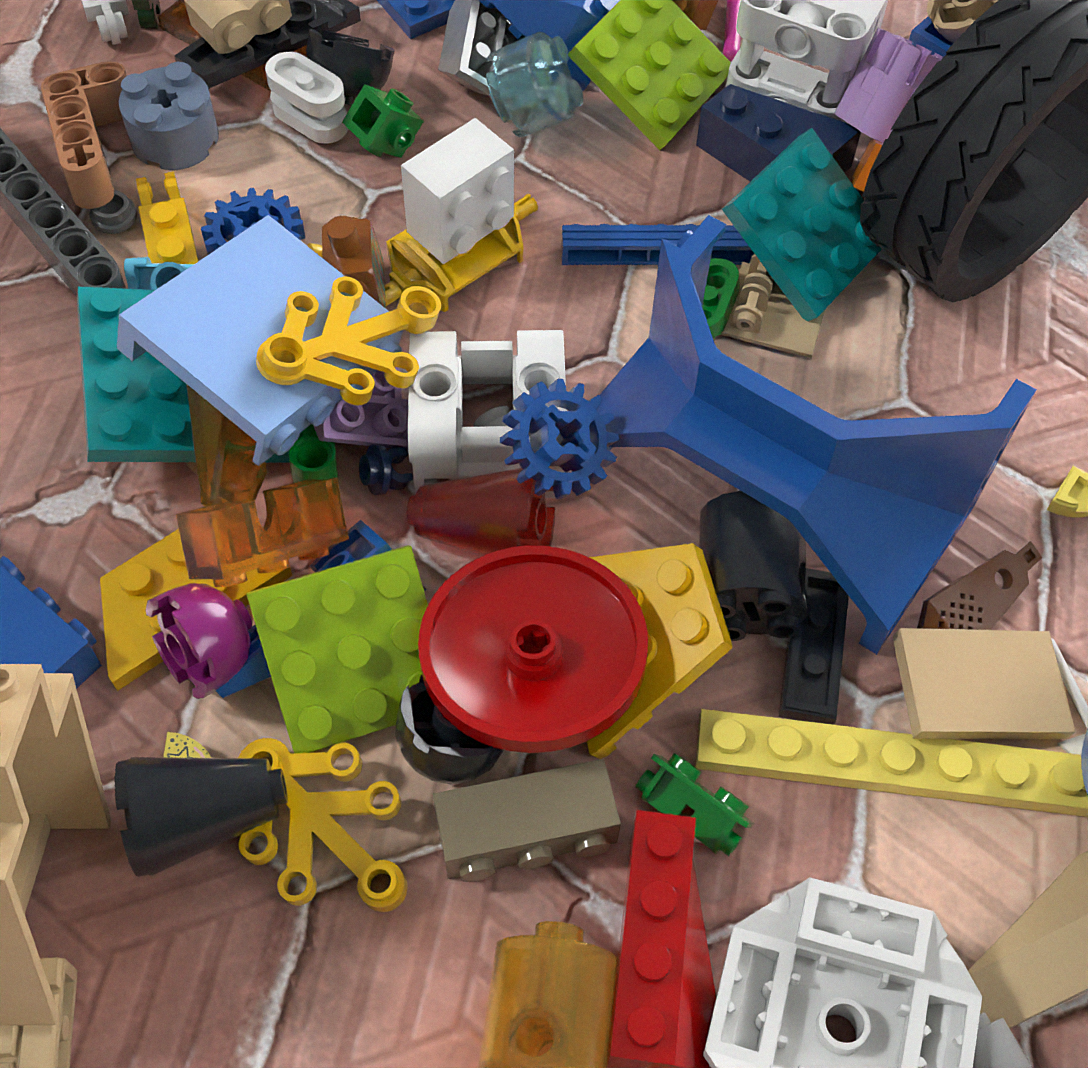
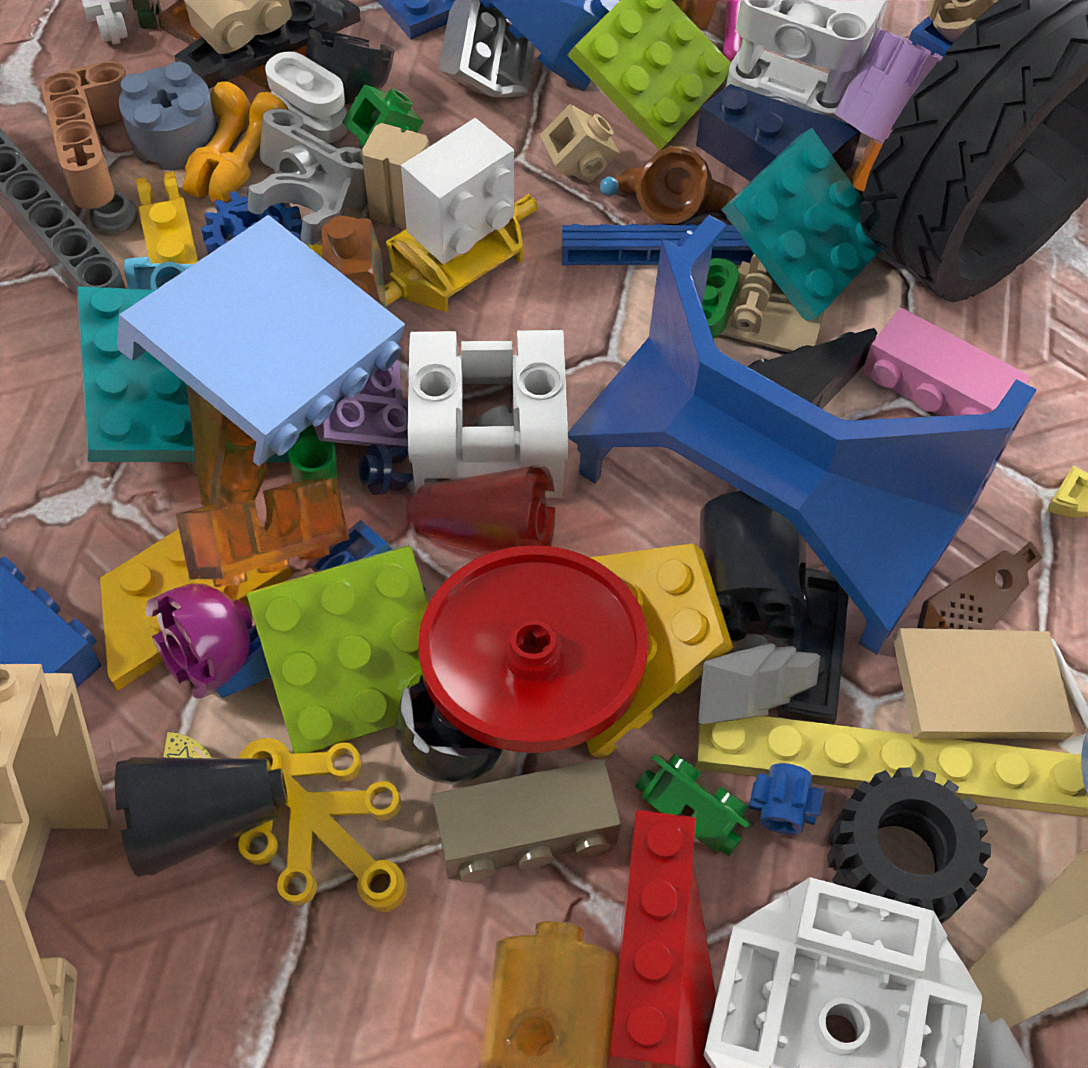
yellow plant [256,276,441,406] -> none
clear light blue brick [486,32,584,137] -> none
blue gear [500,378,619,499] -> none
none -> light orange piece [183,81,289,203]
none -> light grey piece [247,109,368,245]
none -> tan brick [361,123,429,230]
none -> tan brick [540,104,620,183]
none -> dark orange piece [600,146,737,224]
none -> light grey connector [698,634,820,724]
none -> black slope [747,328,878,409]
none -> blue gear [749,763,824,835]
none -> black tyre [827,767,991,924]
none -> bright pink brick [862,307,1031,416]

